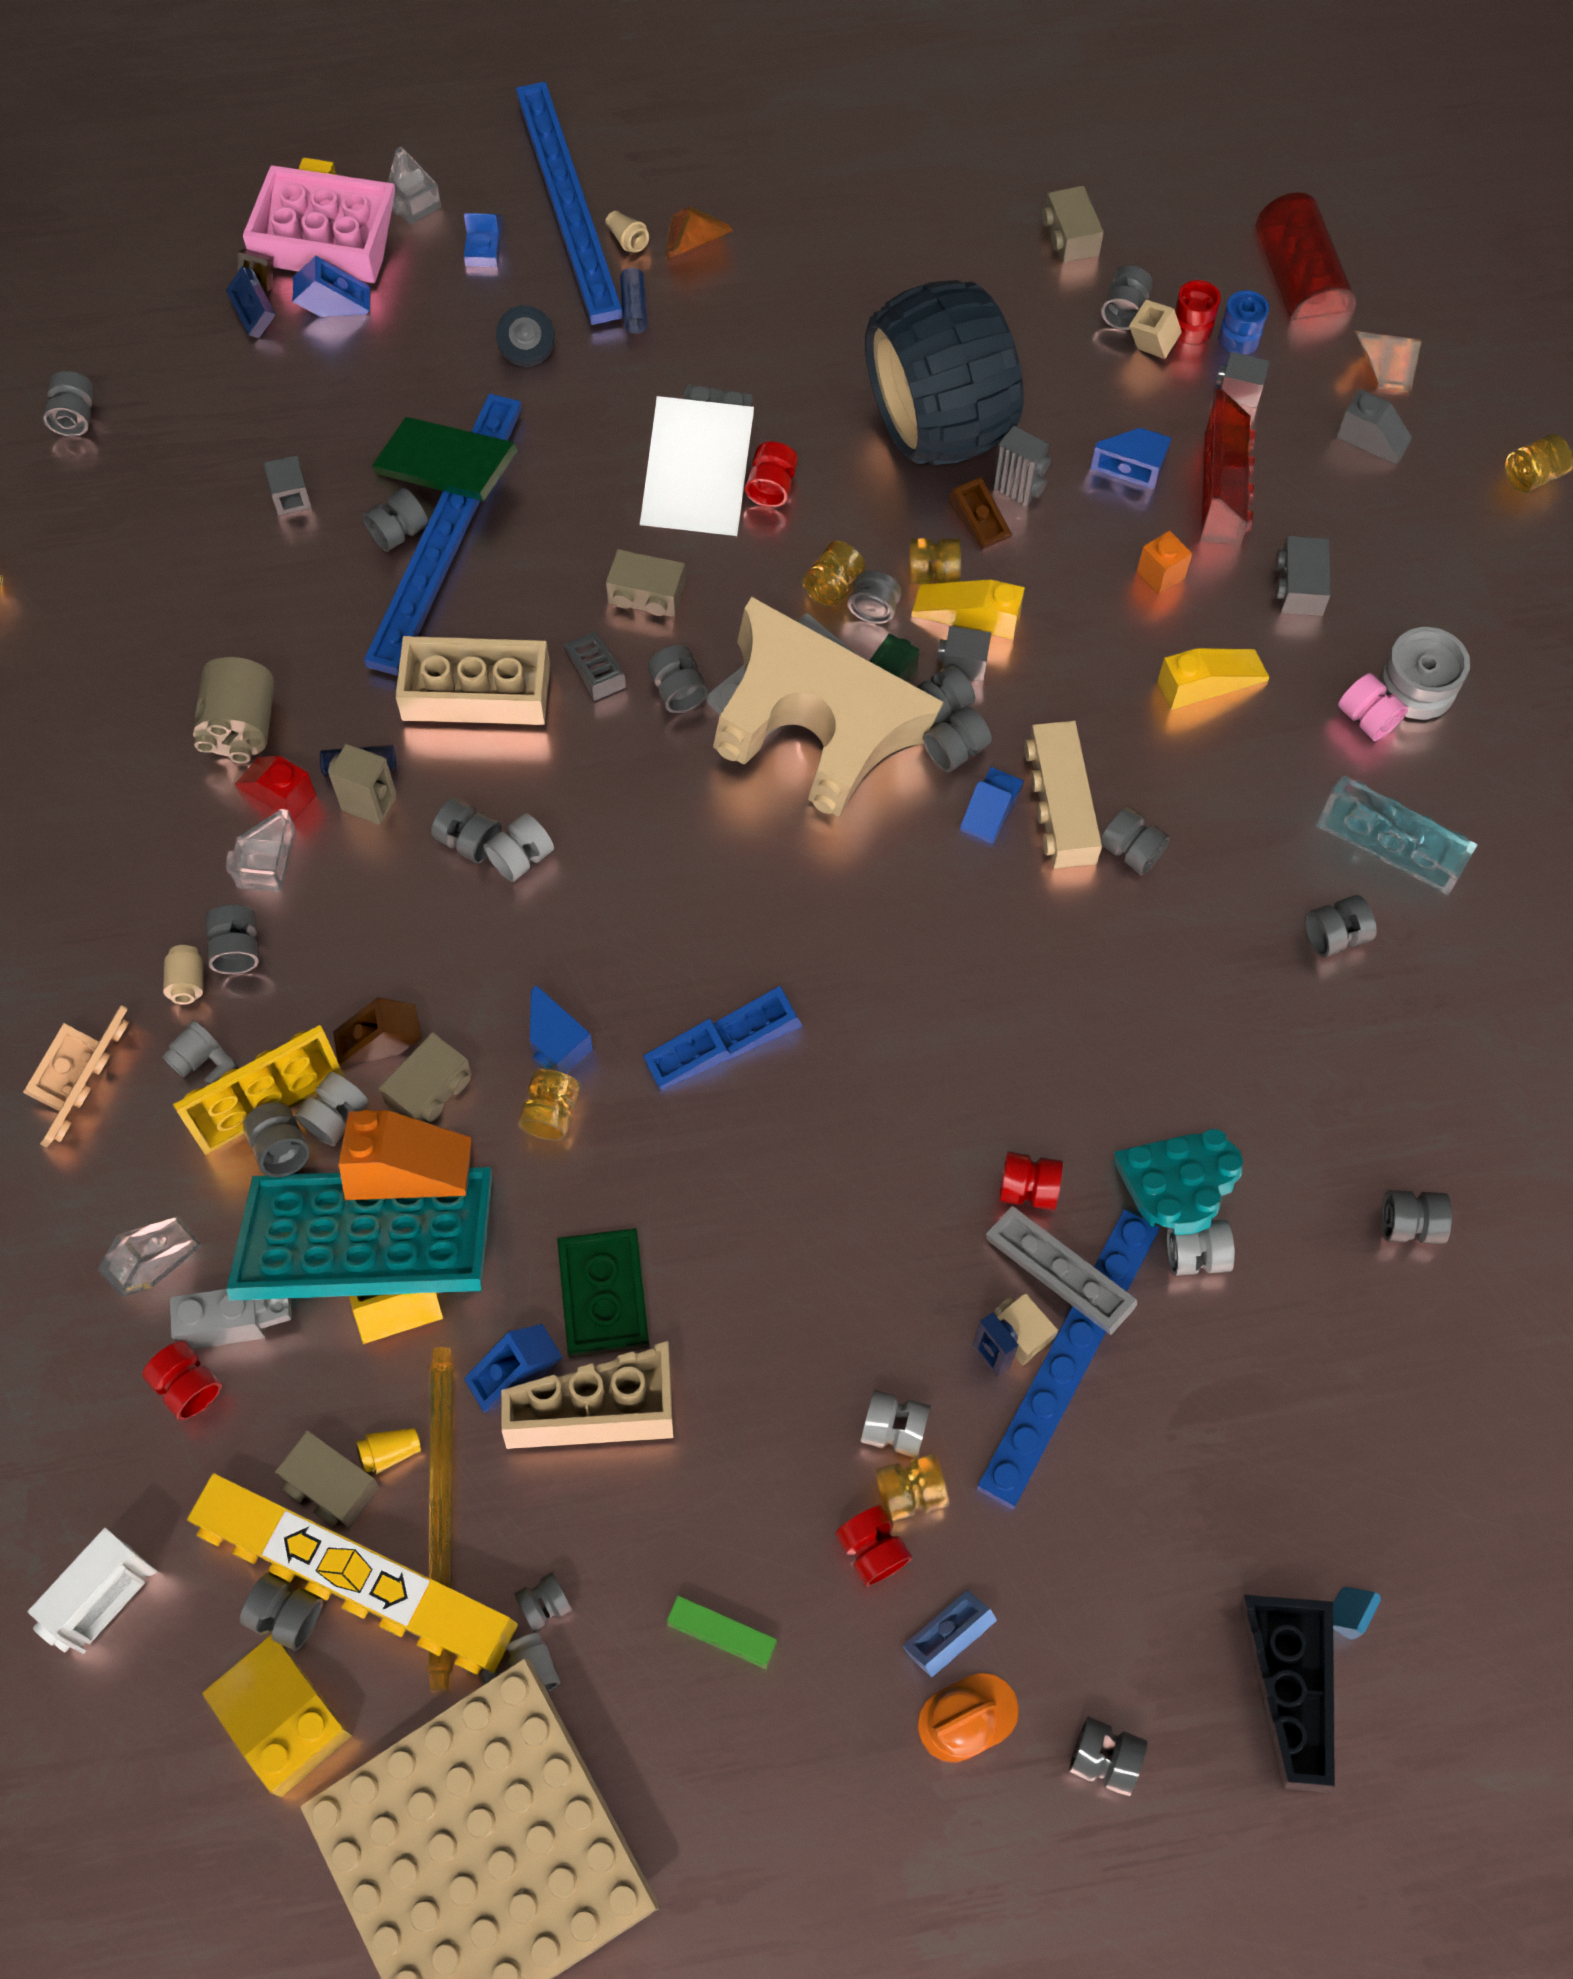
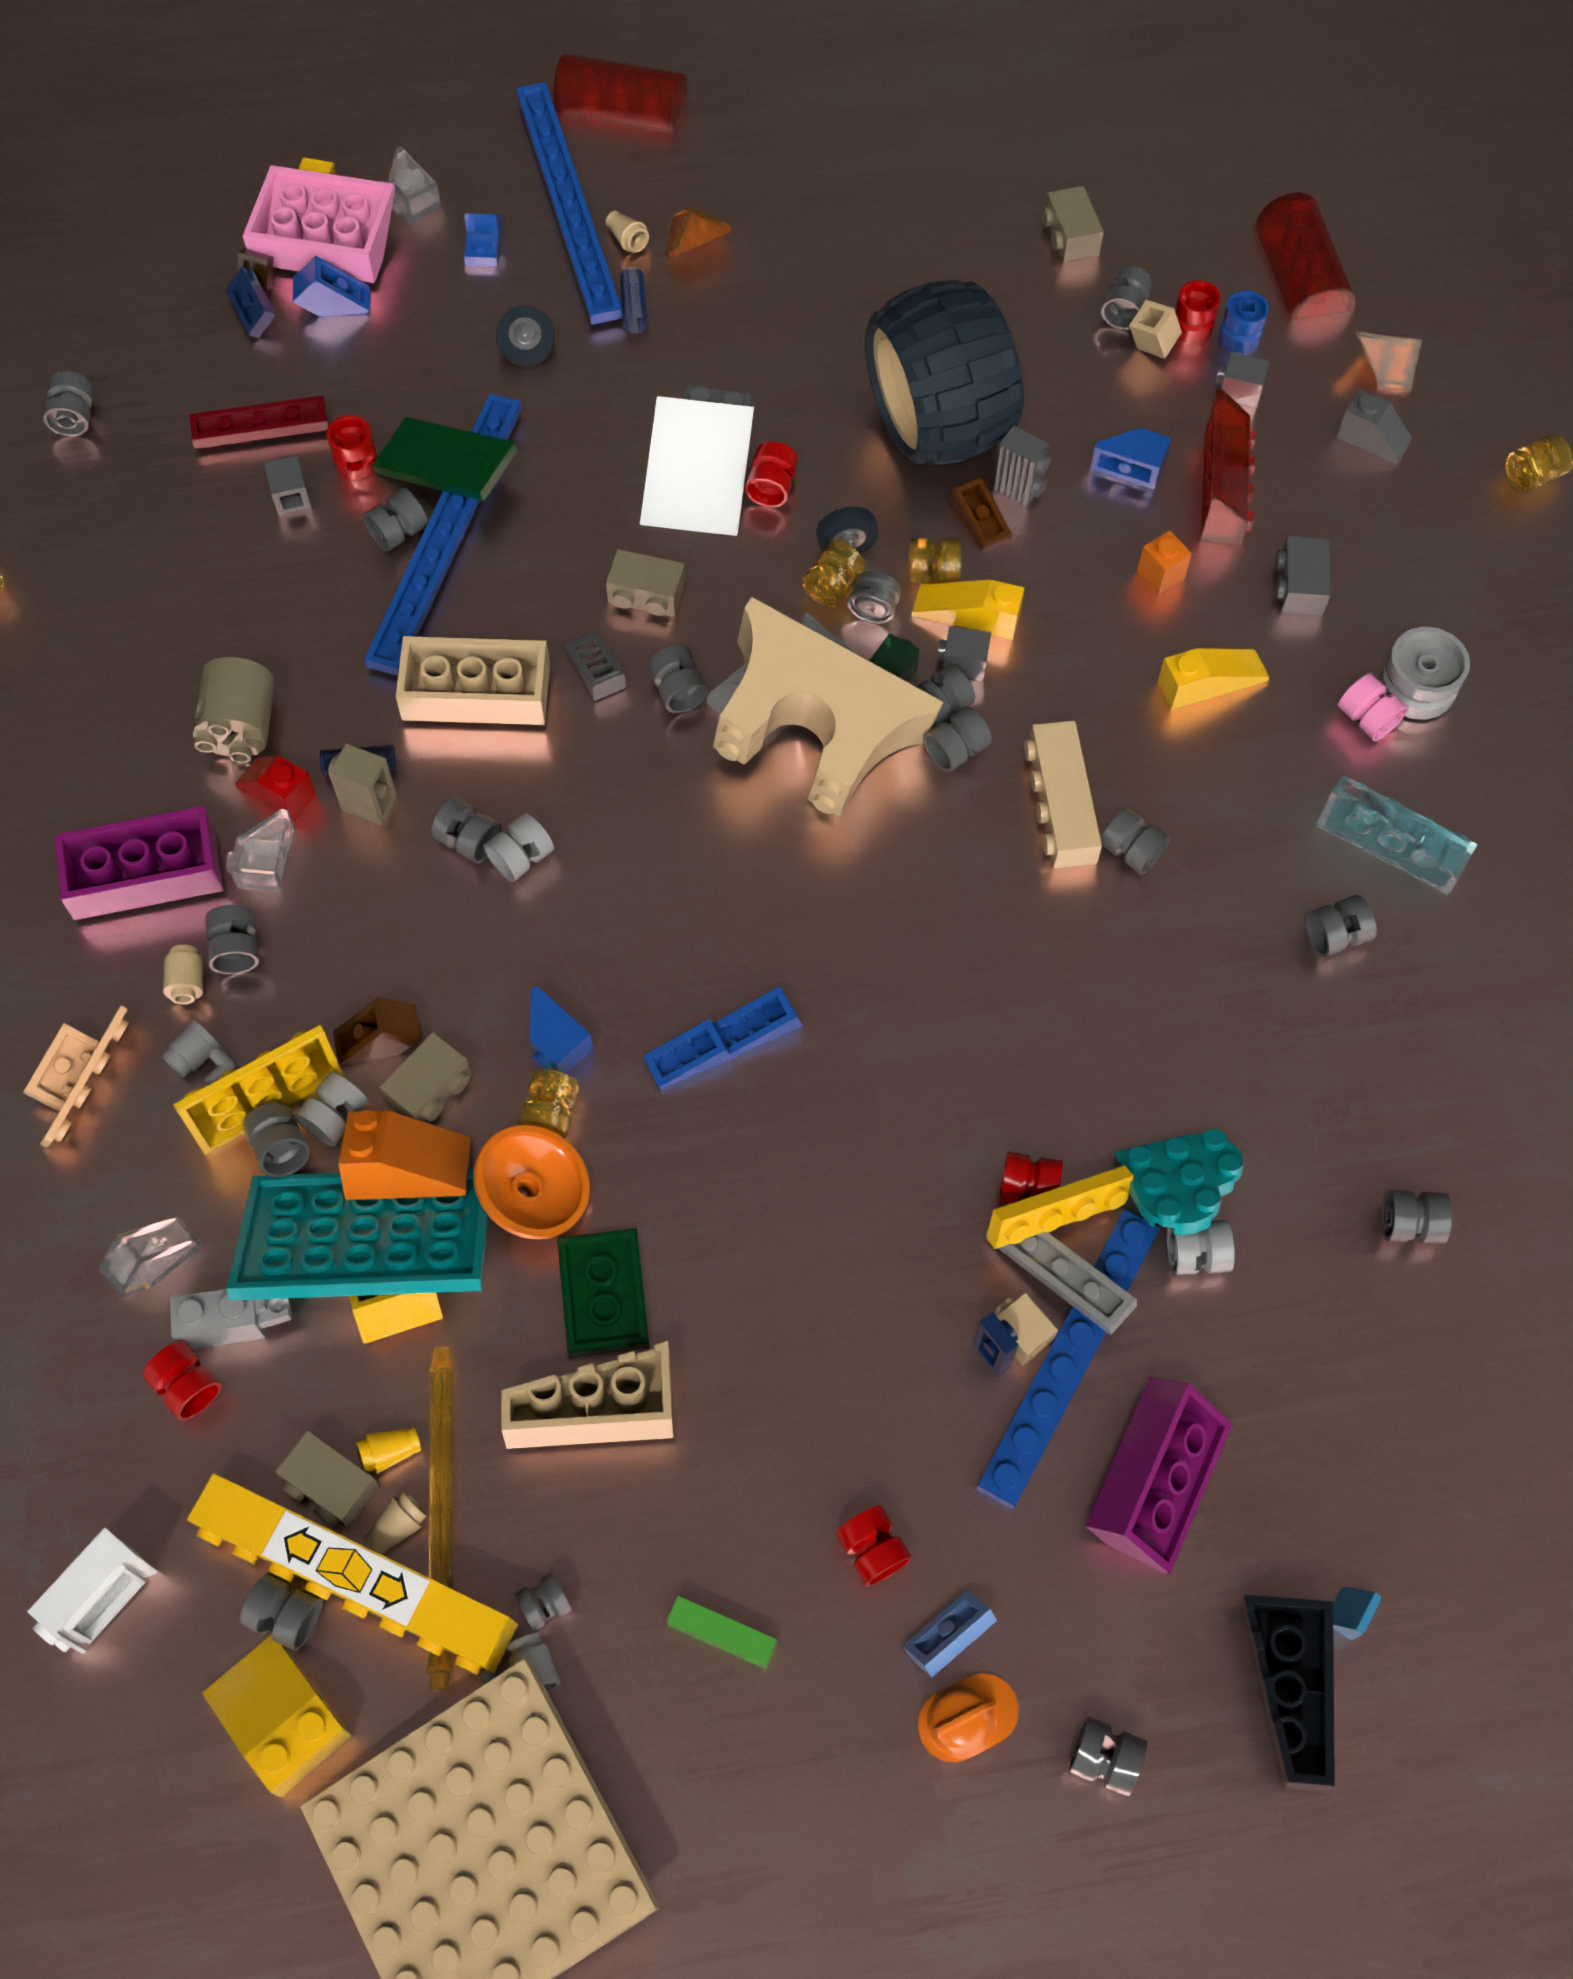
blue slope [464,1324,563,1413] -> none
light grey wheel [860,1390,931,1458] -> none
clear yellow wheel [876,1453,949,1523] -> none
blue slope [960,767,1024,844] -> none
none -> magenta brick [54,806,224,920]
none -> dark red plate [189,395,329,449]
none -> red wheel [326,415,377,481]
none -> tan cone [363,1491,428,1555]
none -> orange dish [473,1125,590,1239]
none -> clear red brick [553,53,687,133]
none -> black wheel [816,507,879,558]
none -> yellow plate [986,1165,1134,1249]
none -> magenta slope [1085,1377,1232,1574]

